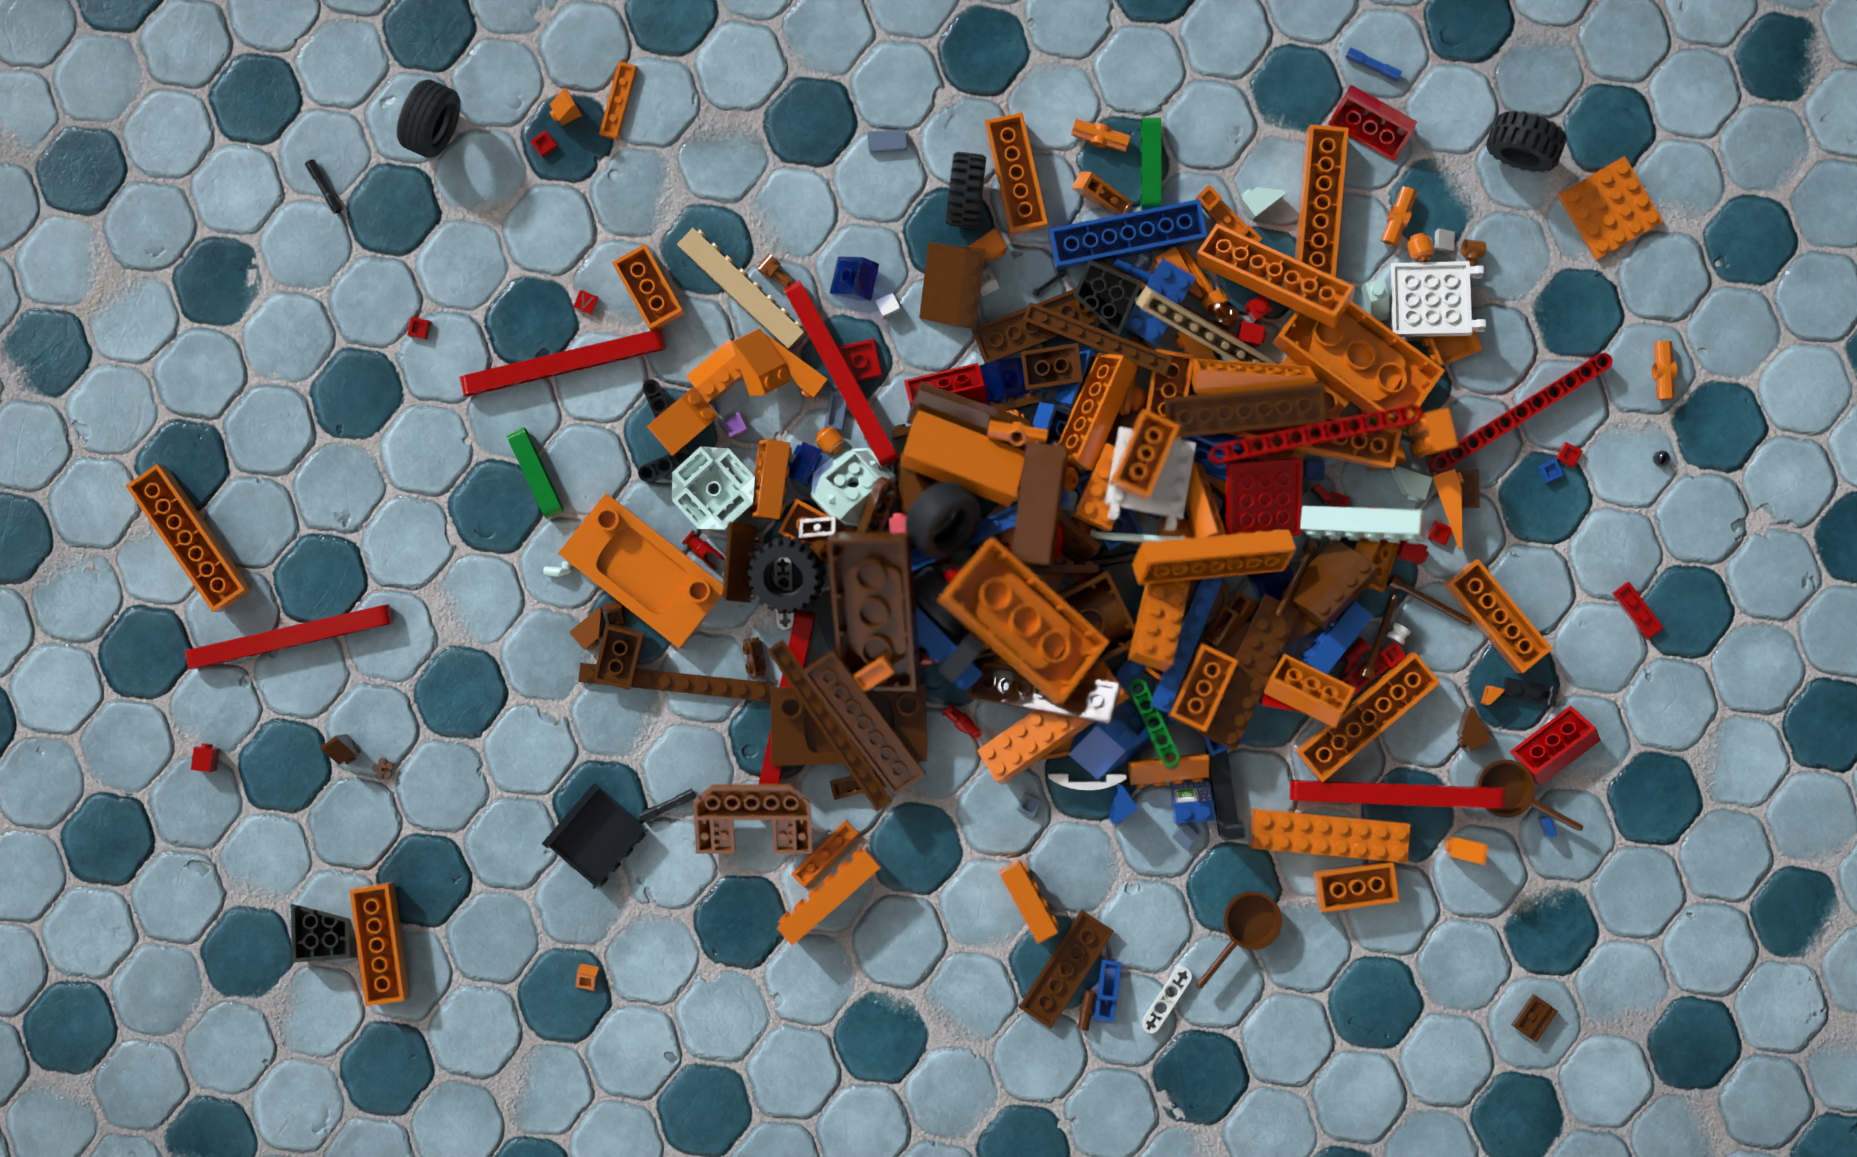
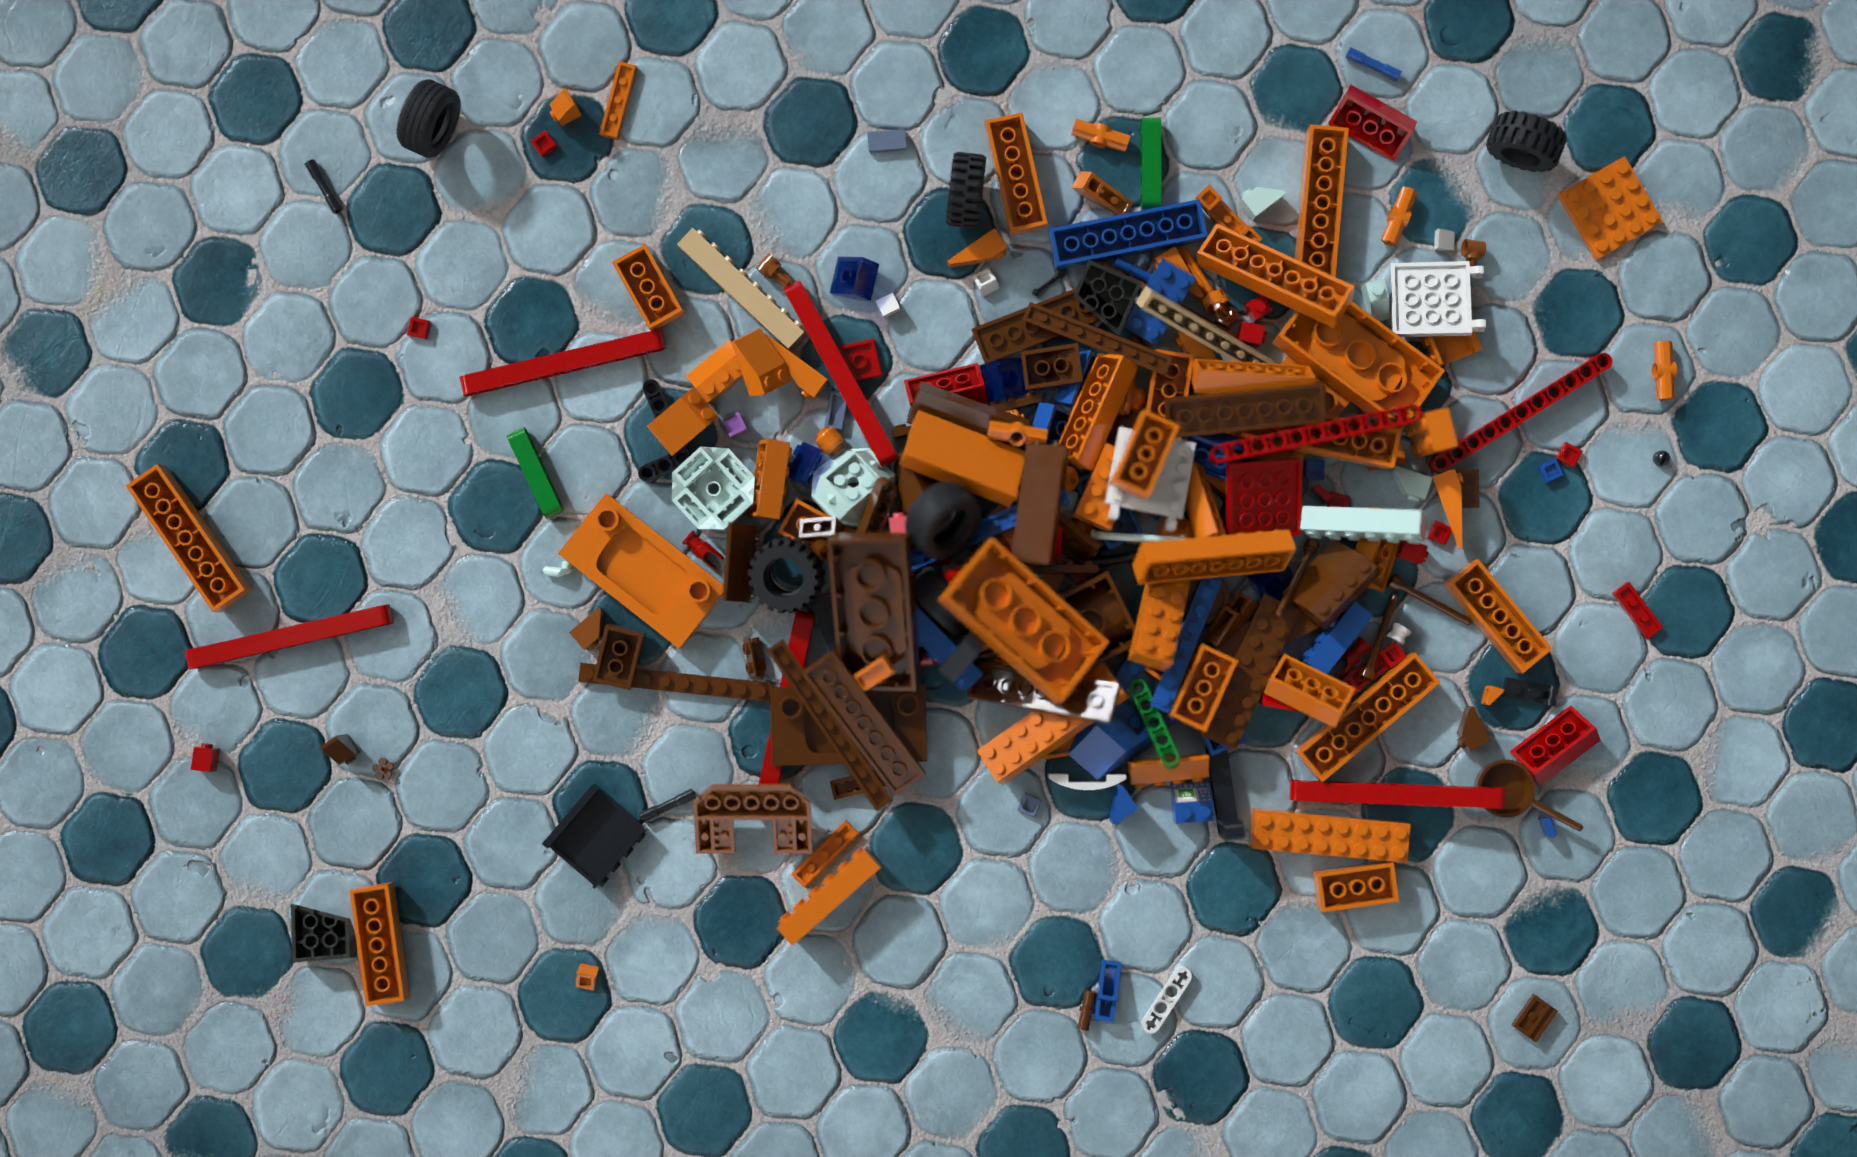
red tile [573,290,599,315] -> none
reddish brown slope [602,601,625,625] -> none
white beam [774,558,794,630] -> none
reddish brown slope [919,242,986,329] -> none
red piece [941,702,981,739] -> none
orange brick [998,859,1059,944] -> none
reddish brown plate [1018,909,1114,1029] -> none
sand blue tile [1172,823,1199,850] -> none
reddish brown piece [1196,891,1282,989] -> none
orange head [1407,233,1435,262] -> none
orange slope [1445,835,1488,865] -> none

